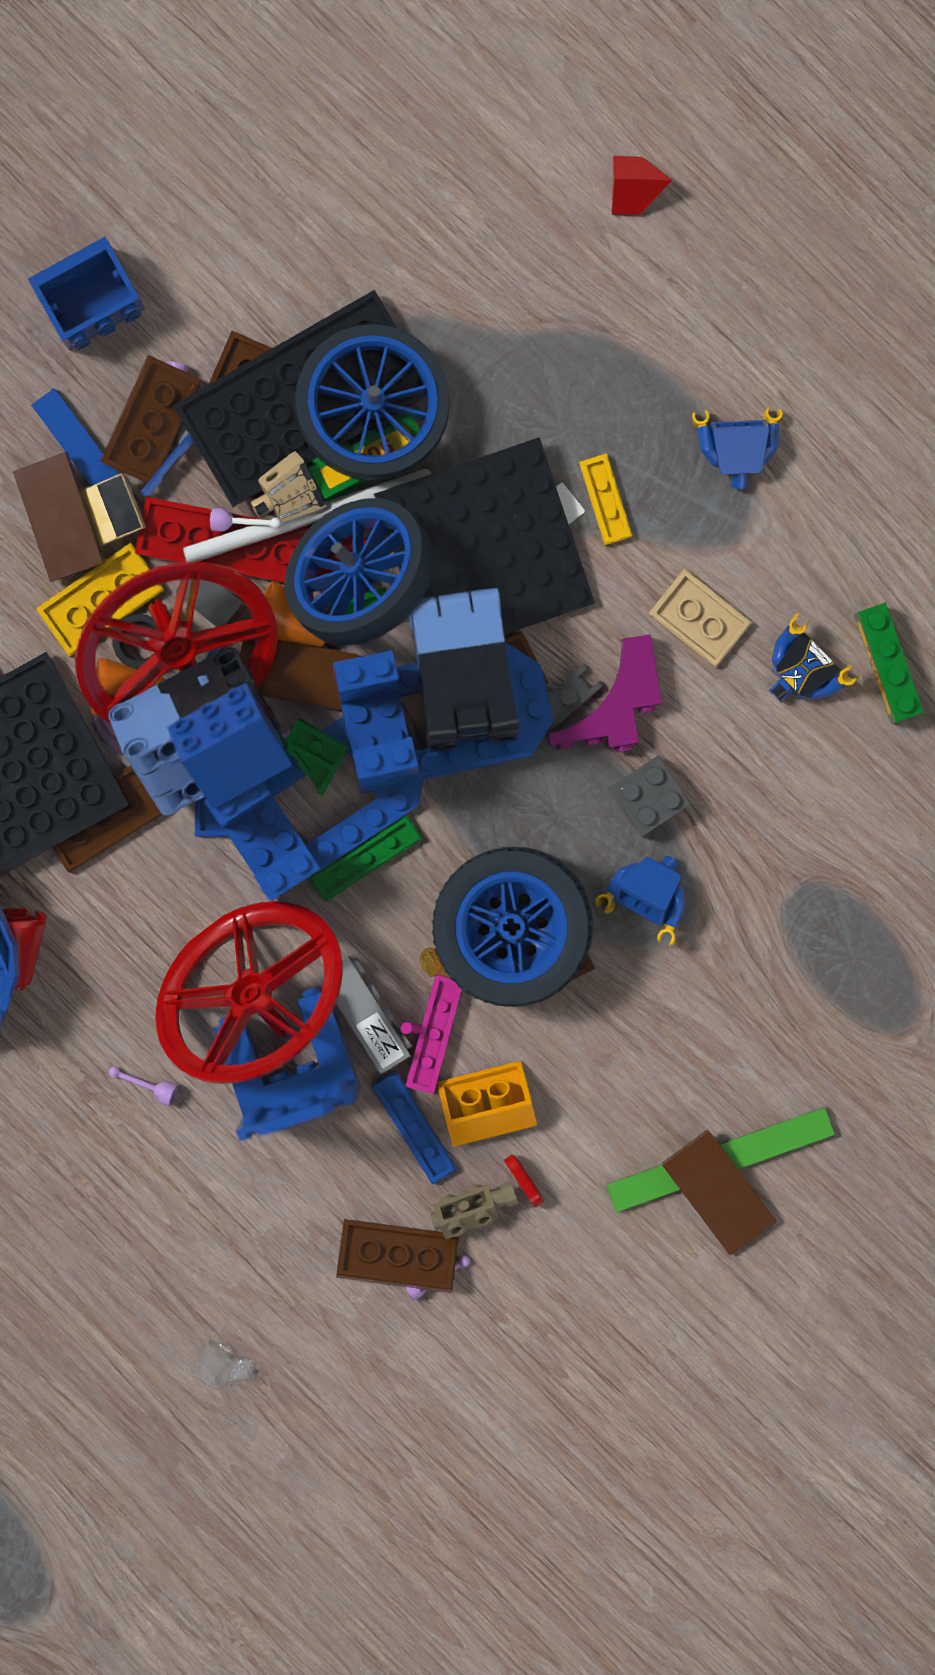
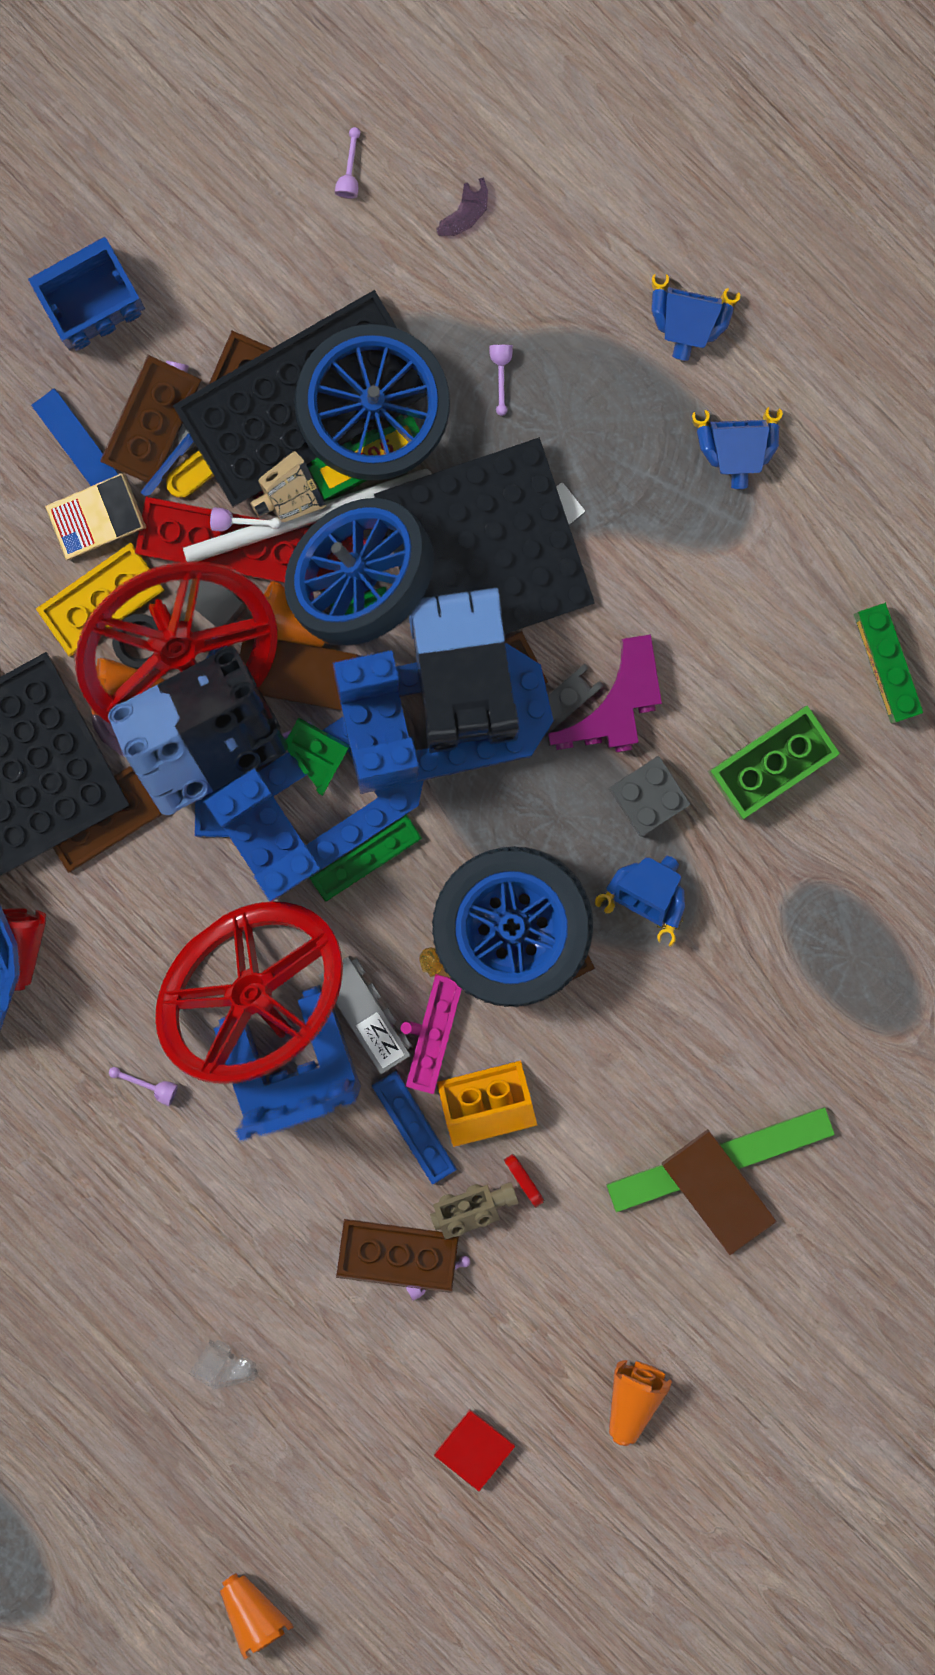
reddish brown tile [13,452,106,582] -> none
blue container [167,683,292,809] -> none
yellow tile [579,453,633,546] -> none
red slope [611,156,672,216] -> none
tan tile [648,568,752,668] -> none
torso [769,613,860,702] -> none
none -> yellow tile [166,451,214,498]
none -> orange cone [220,1573,294,1660]
none -> lavender hinge [334,127,361,199]
none -> red tile [434,1409,515,1491]
none -> clear purple piece [436,177,488,236]
none -> lavender hinge [489,345,513,416]
none -> orange cone [609,1360,672,1446]
none -> blue torso [651,274,741,361]
none -> bright green brick [707,705,840,820]

